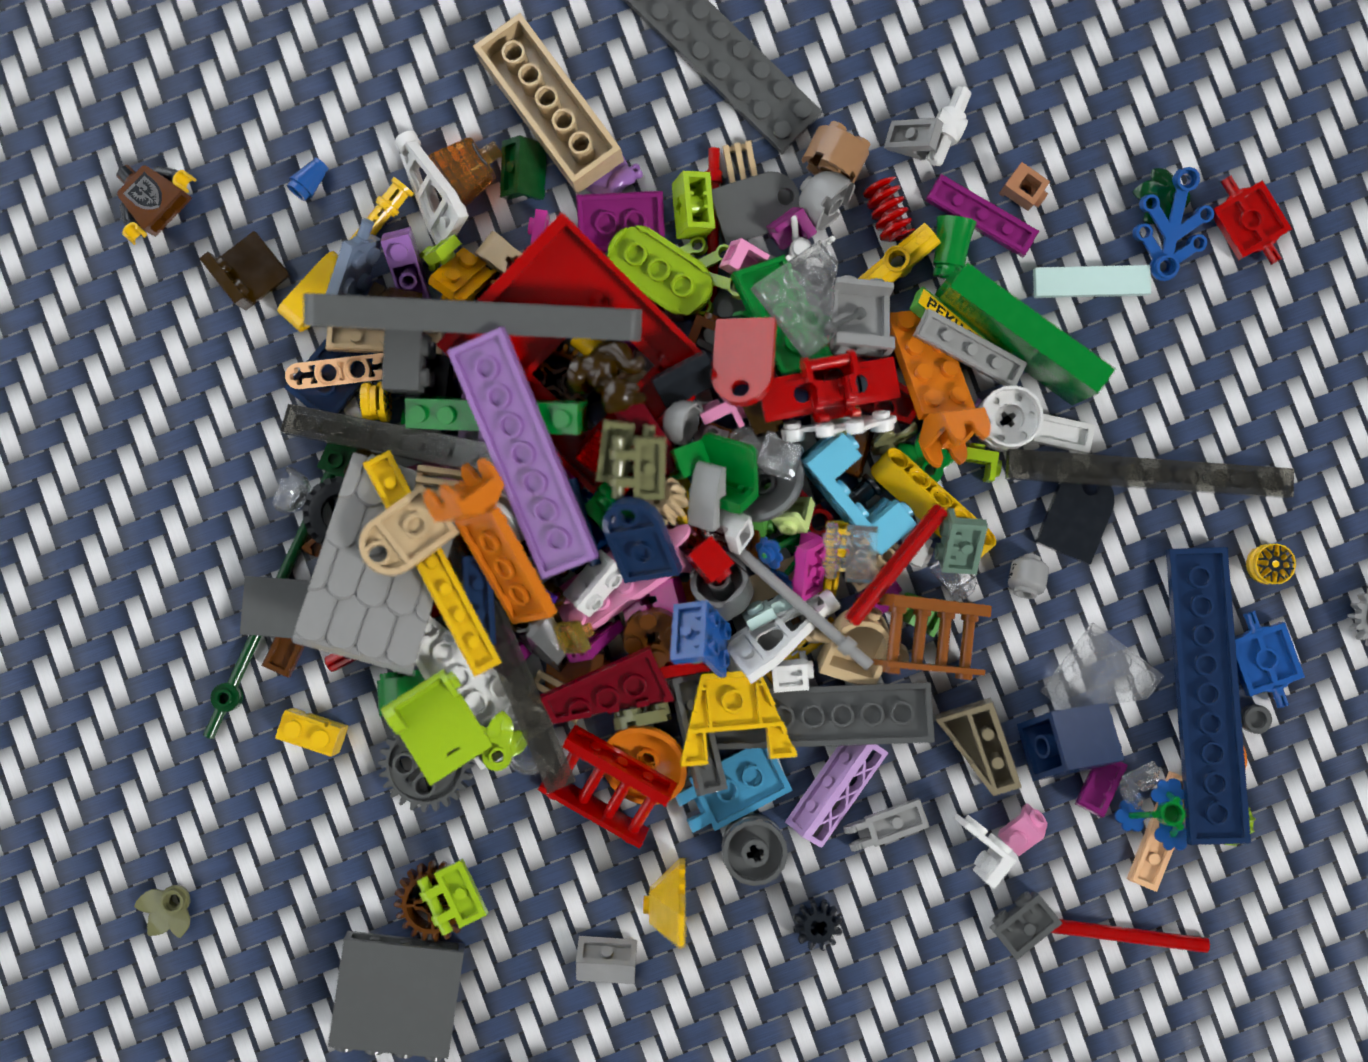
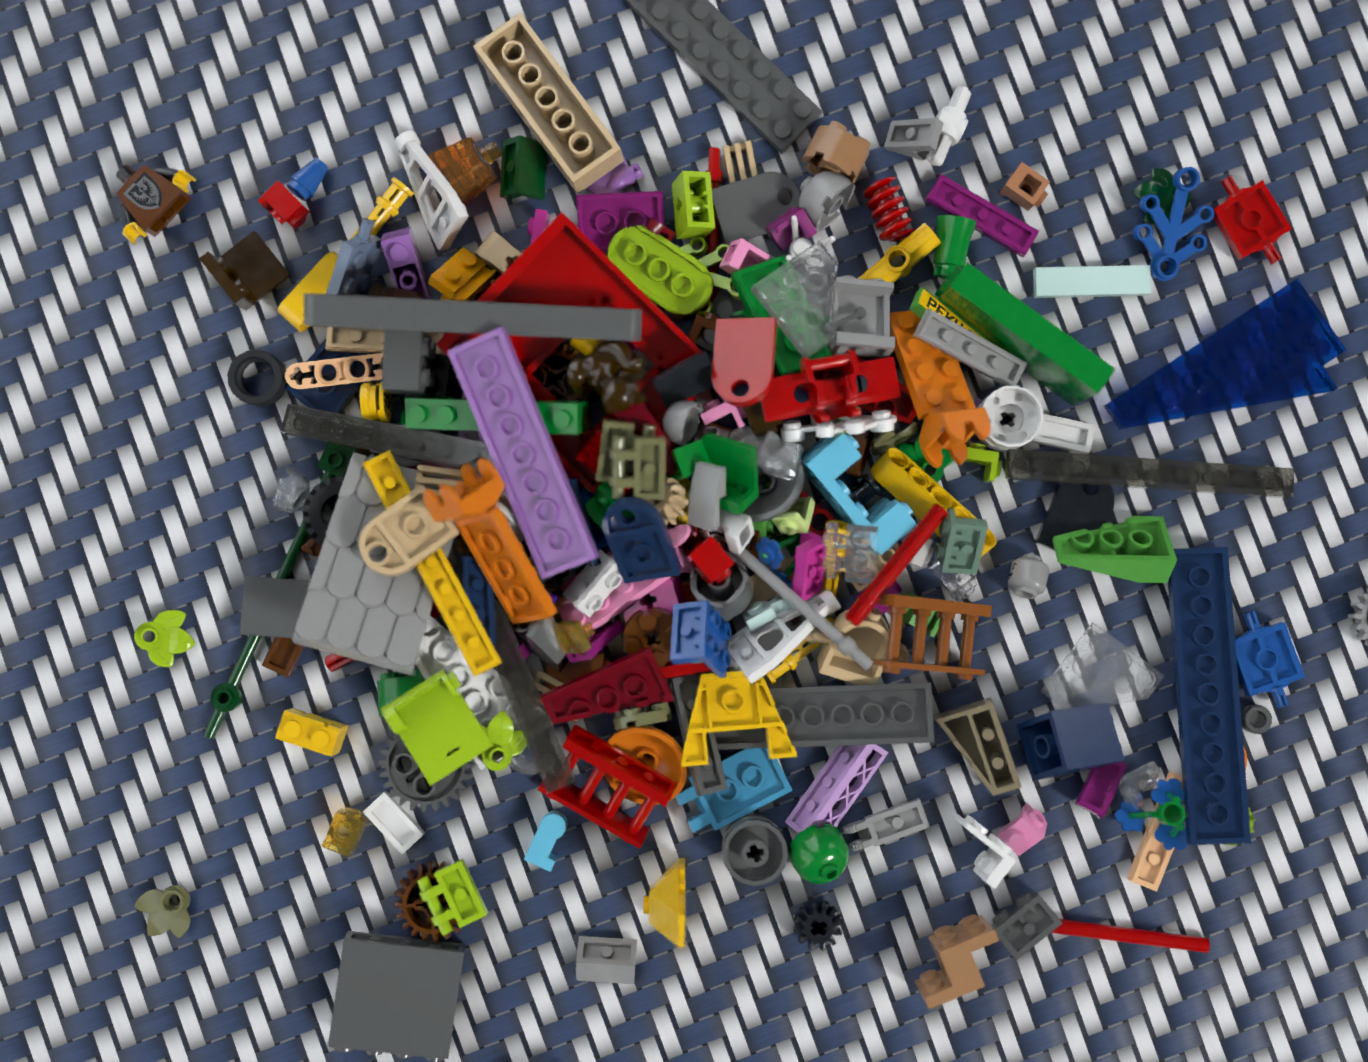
lime plate [419,234,462,271] -> none
white bracket [772,651,814,693] -> none
yellow wheel [1246,544,1296,584] -> none
none -> lime plate [134,610,196,667]
none -> black tyre [227,350,288,407]
none -> red brick [257,180,310,229]
none -> clear yellow brick [321,807,368,857]
none -> white tile [363,790,426,855]
none -> medium azure leg [524,810,568,872]
none -> dark red tile [646,218,676,241]
none -> green cylinder [788,824,849,884]
none -> medium nougat bracket [914,914,999,1009]
none -> bright green wedge [1052,516,1177,583]
none -> clear blue wing [1104,278,1346,430]

